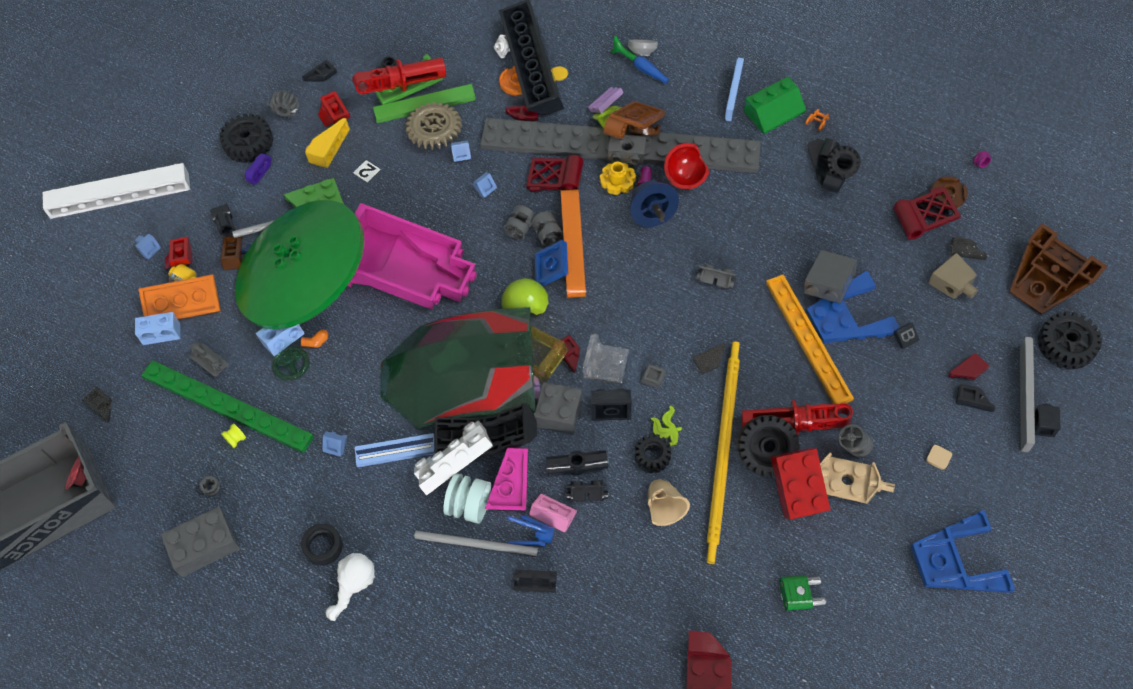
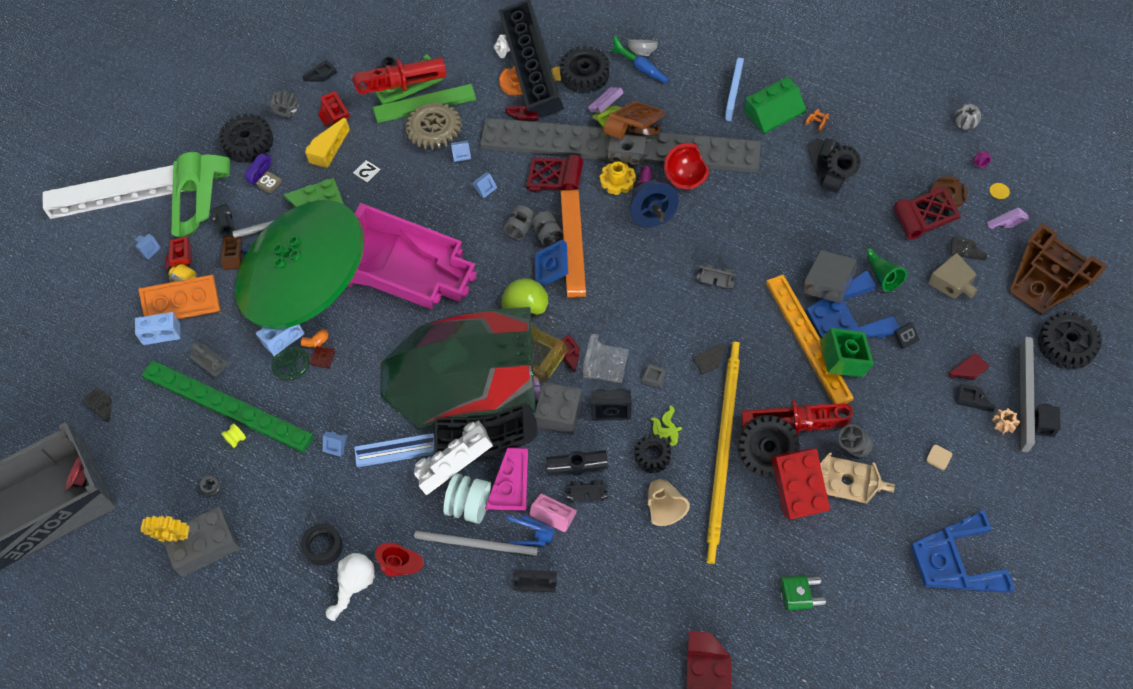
none -> yellow gear [141,516,190,542]
none -> bright green panel [171,152,230,238]
none -> dark tan tile [256,171,282,194]
none -> clear red tile [310,346,335,369]
none -> red piece [375,542,424,577]
none -> black wheel [560,46,610,93]
none -> green brick [820,328,874,377]
none -> green hat [867,248,908,292]
none -> light grey piece [954,104,981,130]
none -> lavender tile [987,207,1029,229]
none -> yellow sticker [990,183,1010,199]
none -> light nougat gear [992,408,1020,434]

